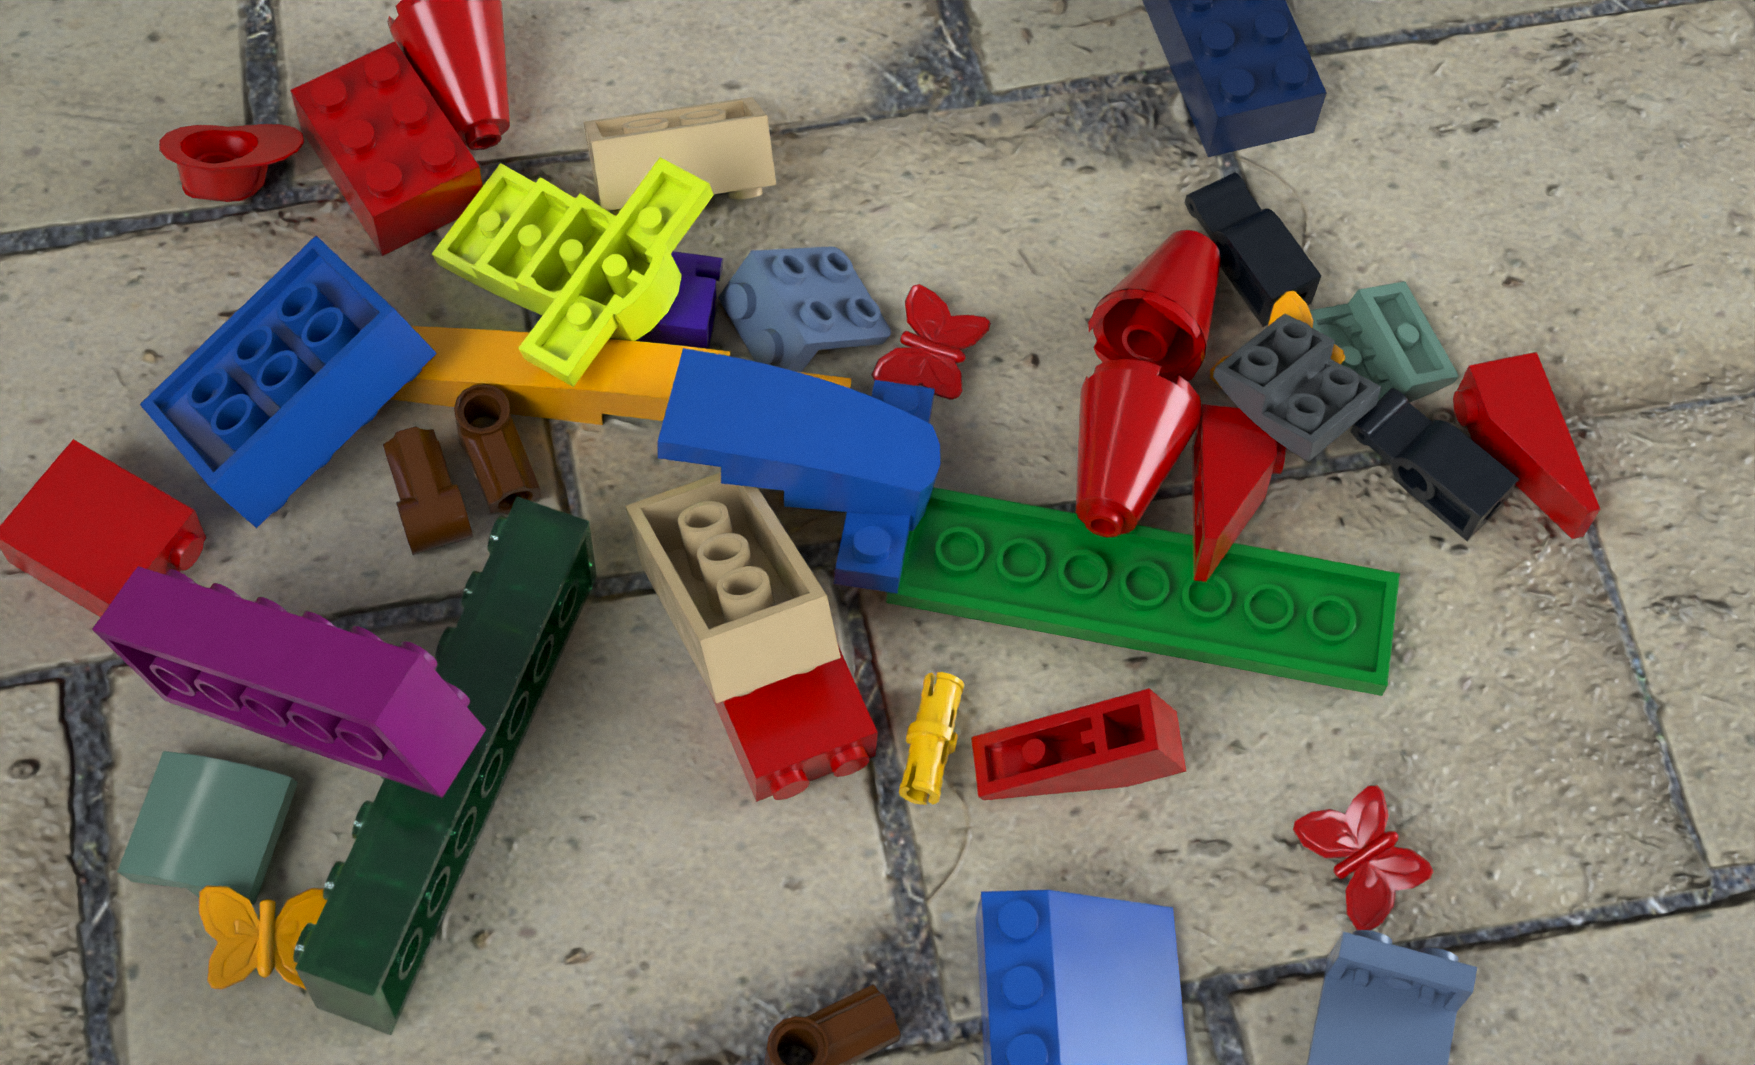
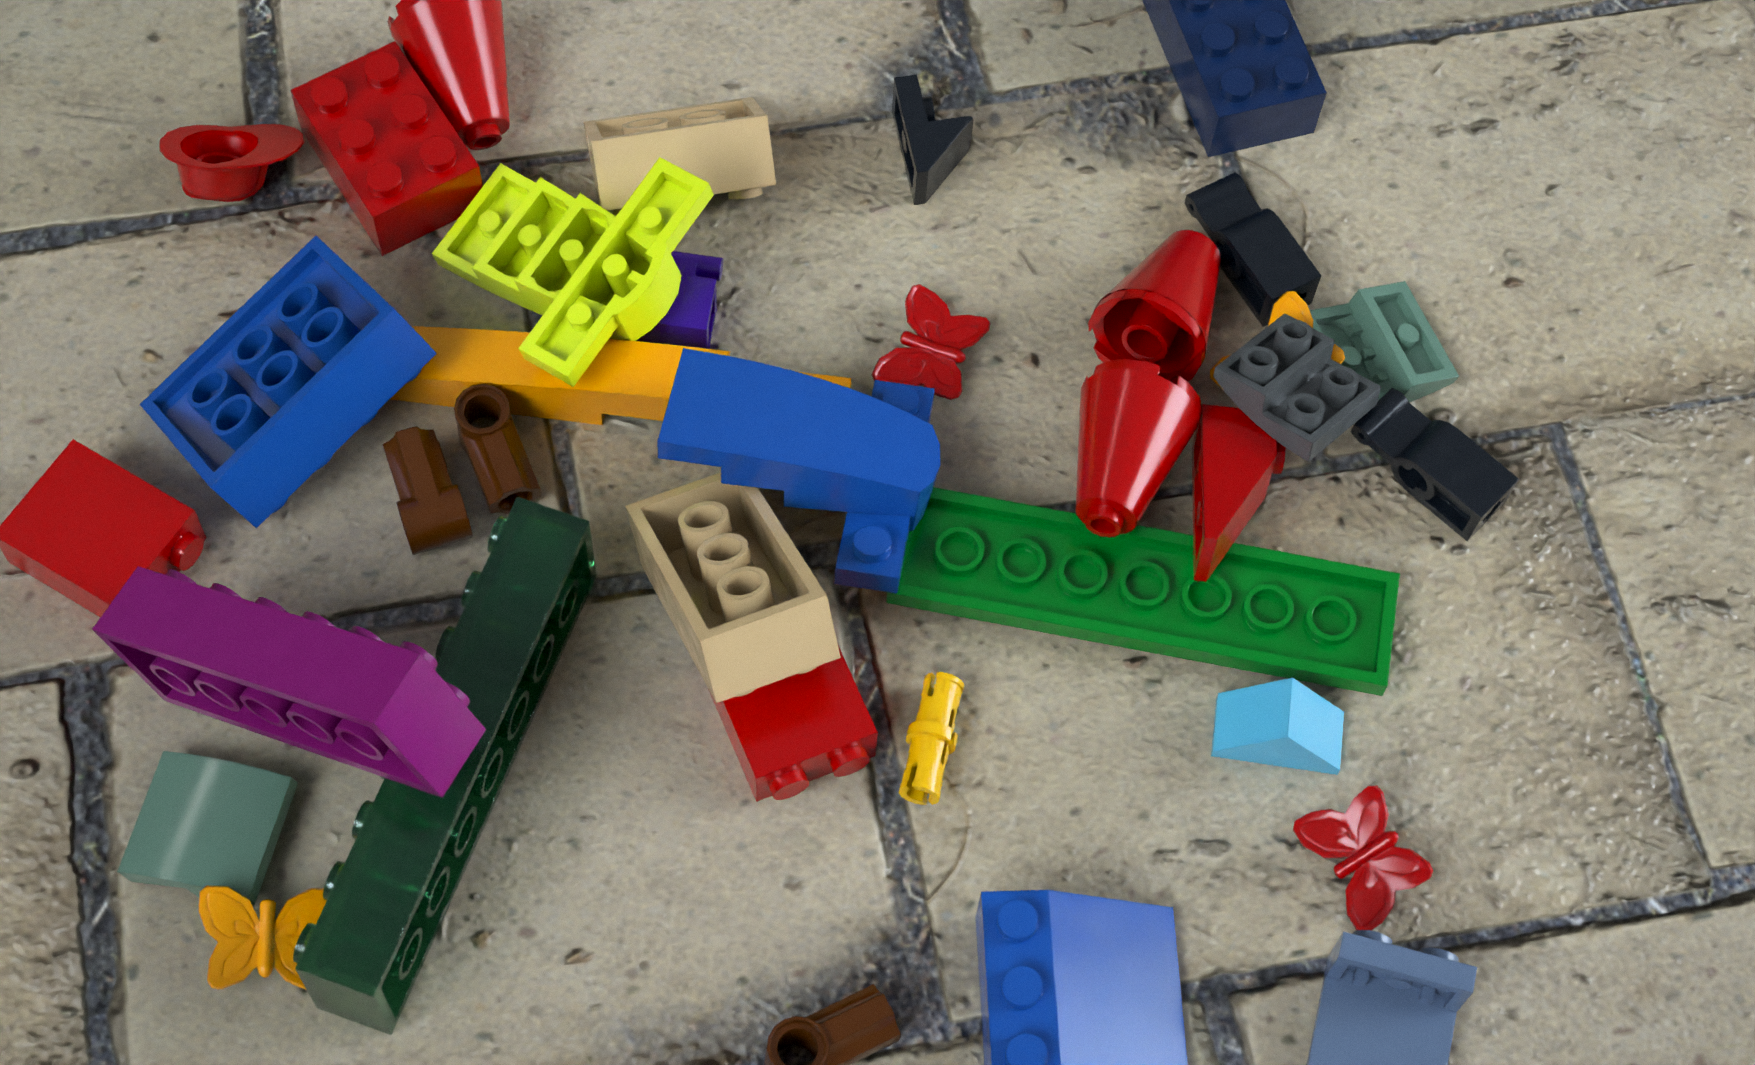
sand blue bracket [718,247,891,372] -> none
red slope [971,688,1186,801] -> none
red slope [1453,352,1601,539] -> none
none -> black slope [892,74,974,205]
none -> medium azure slope [1211,678,1344,775]

